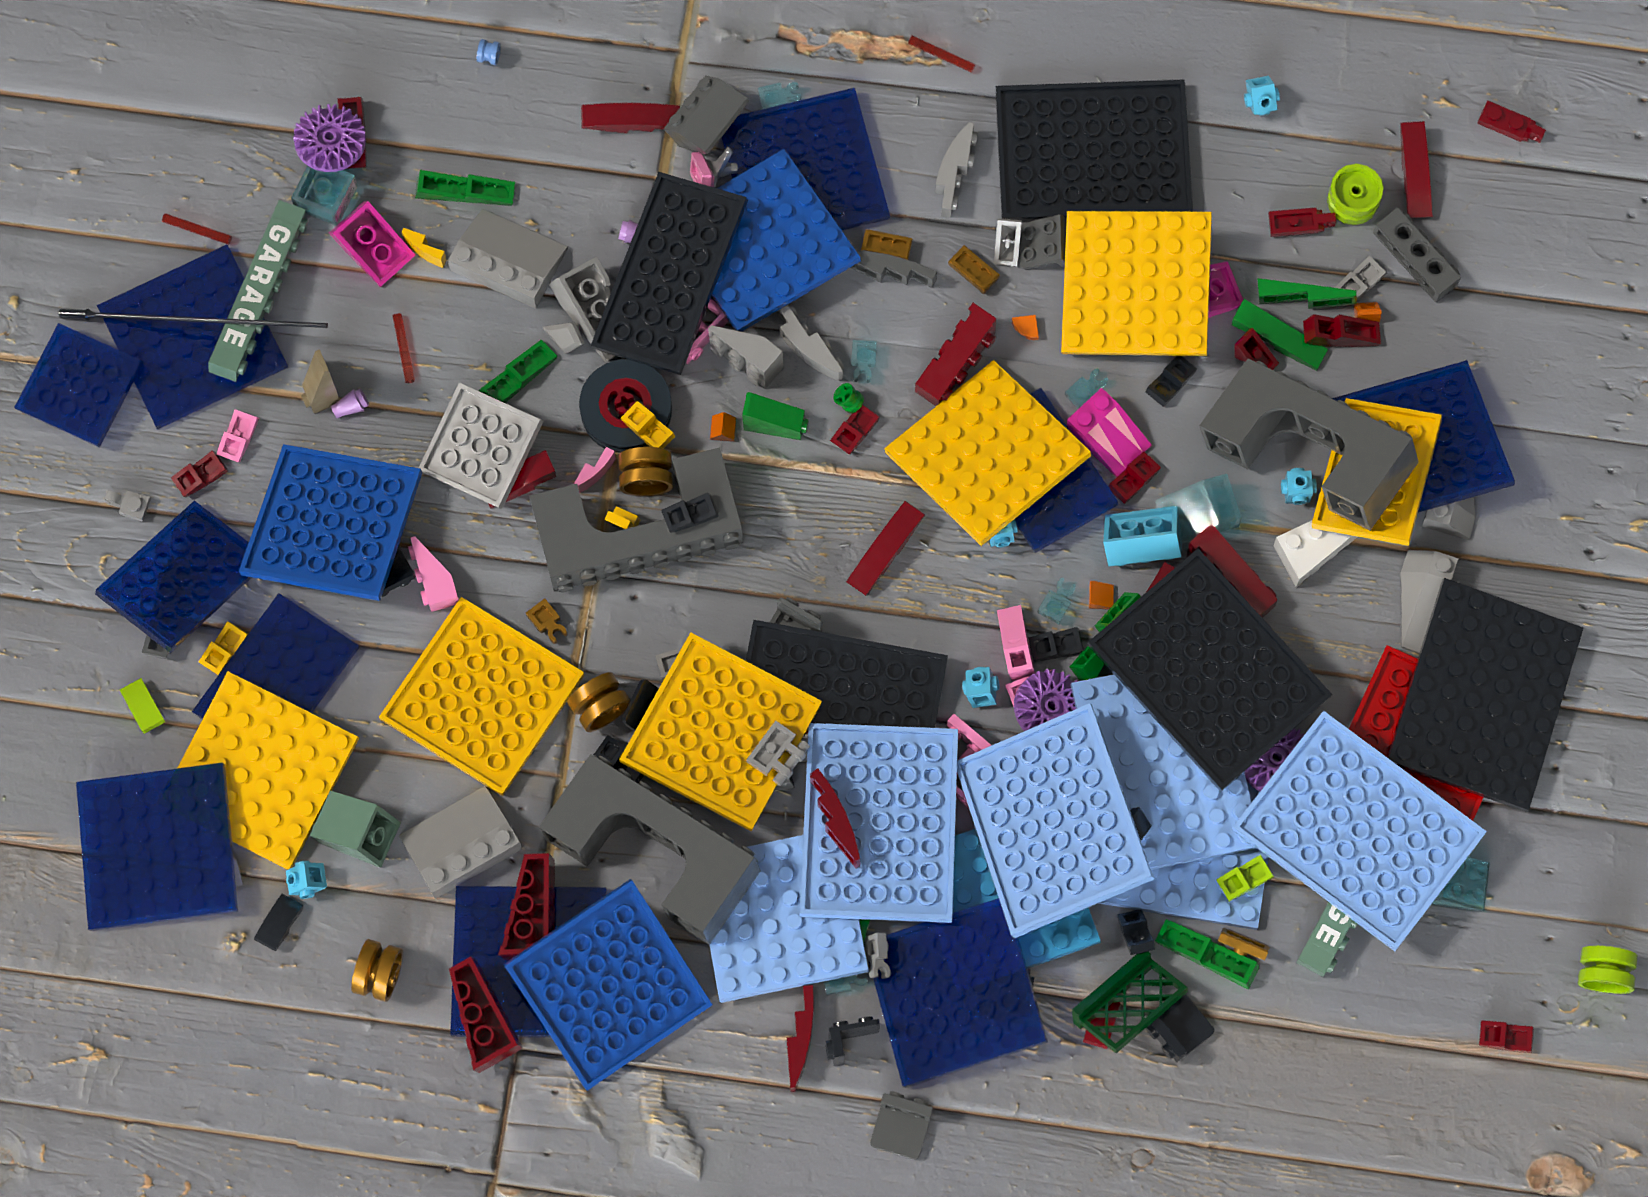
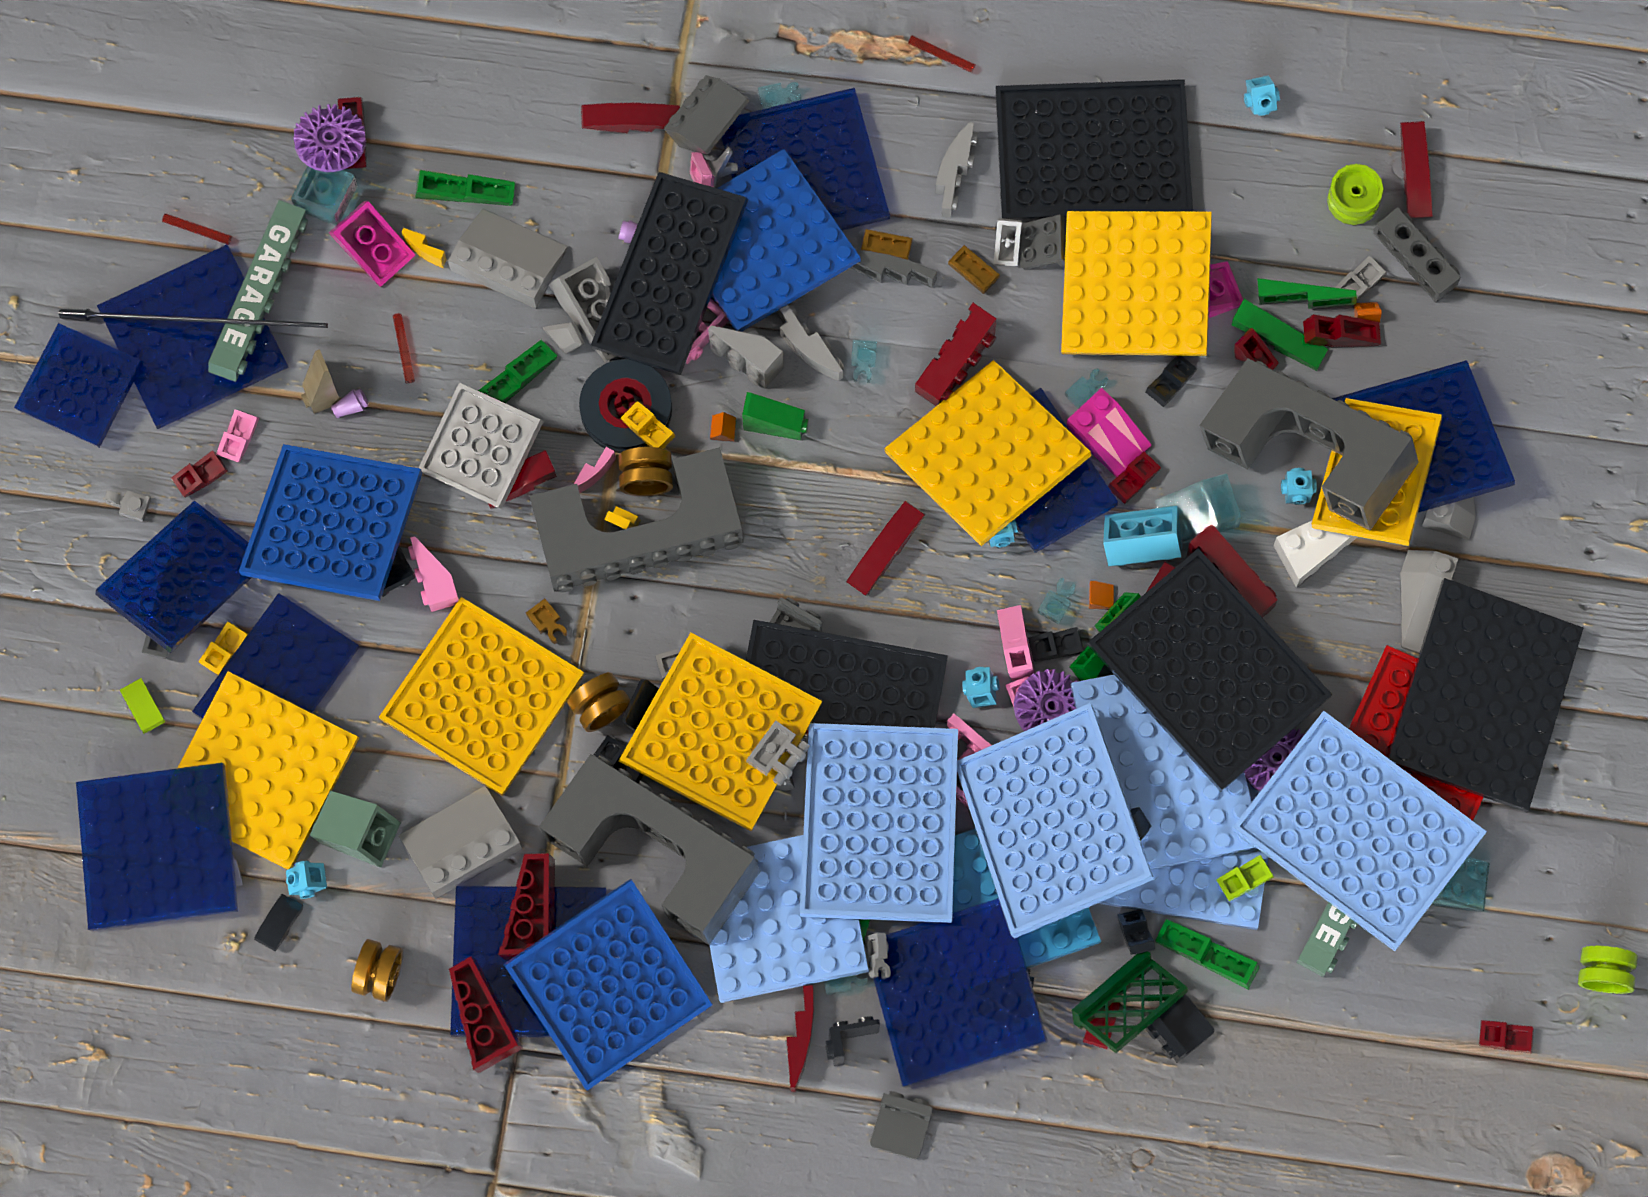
medium blue wheel [477,39,501,65] -> none
black slope [661,492,719,533] -> none
dark red slope [810,768,860,869] -> none
dark red slope [830,405,880,455] -> none
green wheel [833,383,864,413] -> none
orange tile [1011,315,1039,340] -> none
pearl gold plate [1218,928,1270,960] -> none
dark red hinge [1268,207,1336,237] -> none
dark red hinge [1478,100,1546,143] -> none

